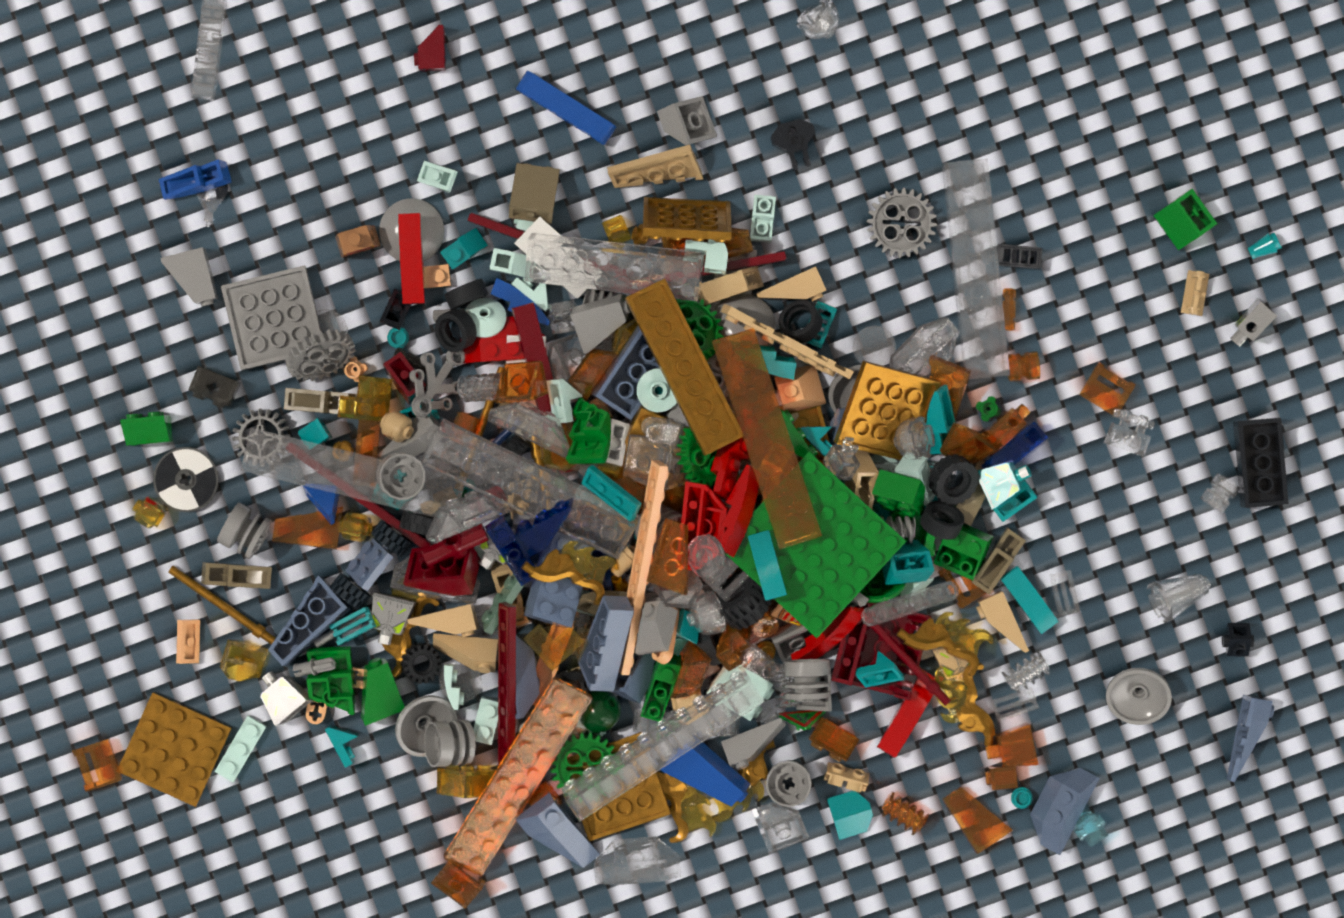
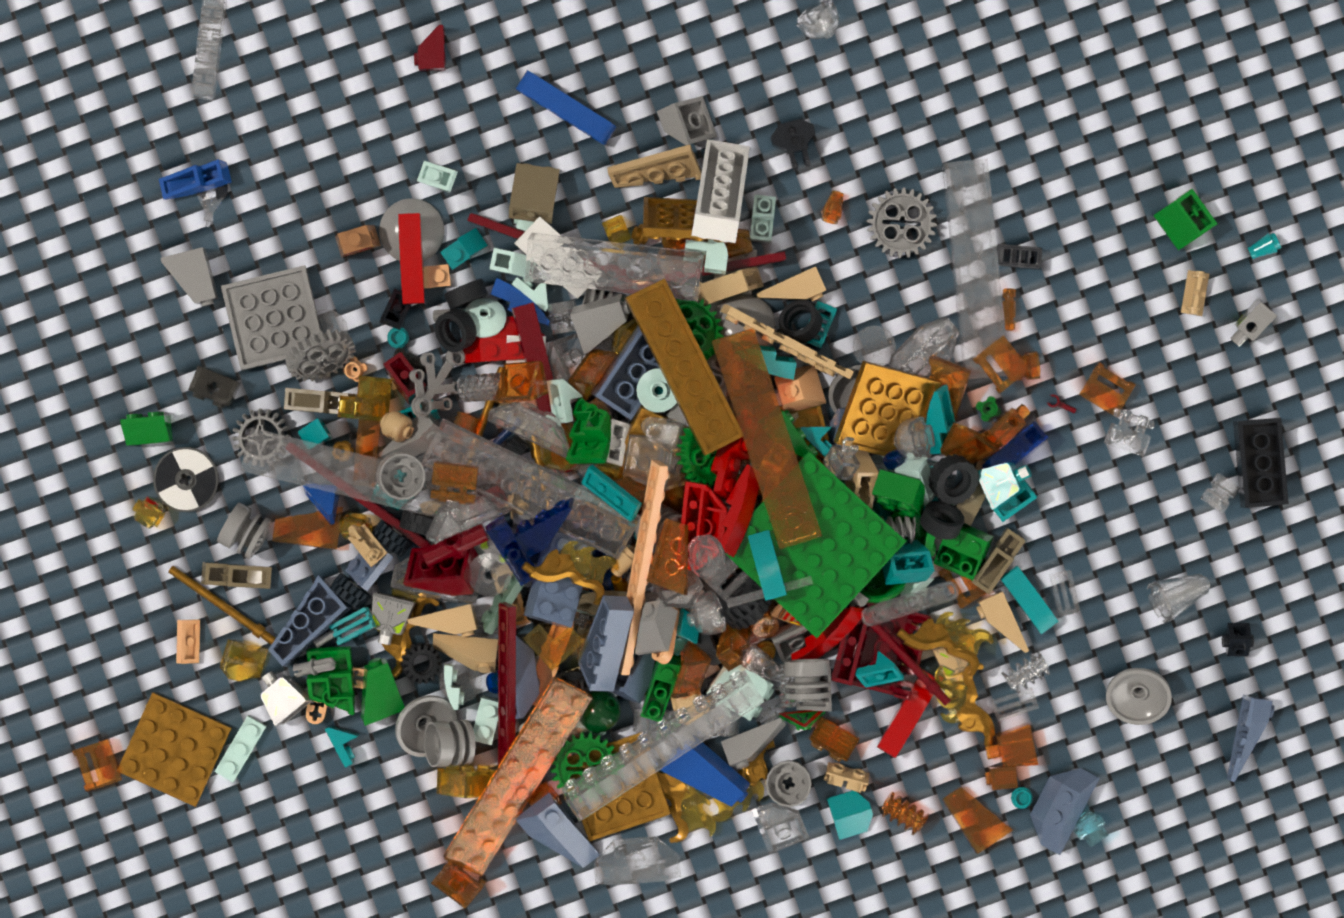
none -> tan hinge [348,524,387,568]
none -> clear orange plate [431,461,479,505]
none -> clear dish [469,553,512,596]
none -> clear blue tile [486,671,498,694]
none -> white brick [691,139,750,243]
none -> clear bar [726,576,813,608]
none -> clear orange cone [820,191,844,224]
none -> clear blue tile [882,450,905,469]
none -> clear orange plate [972,335,1030,394]
none -> dark red hand [1047,394,1076,413]

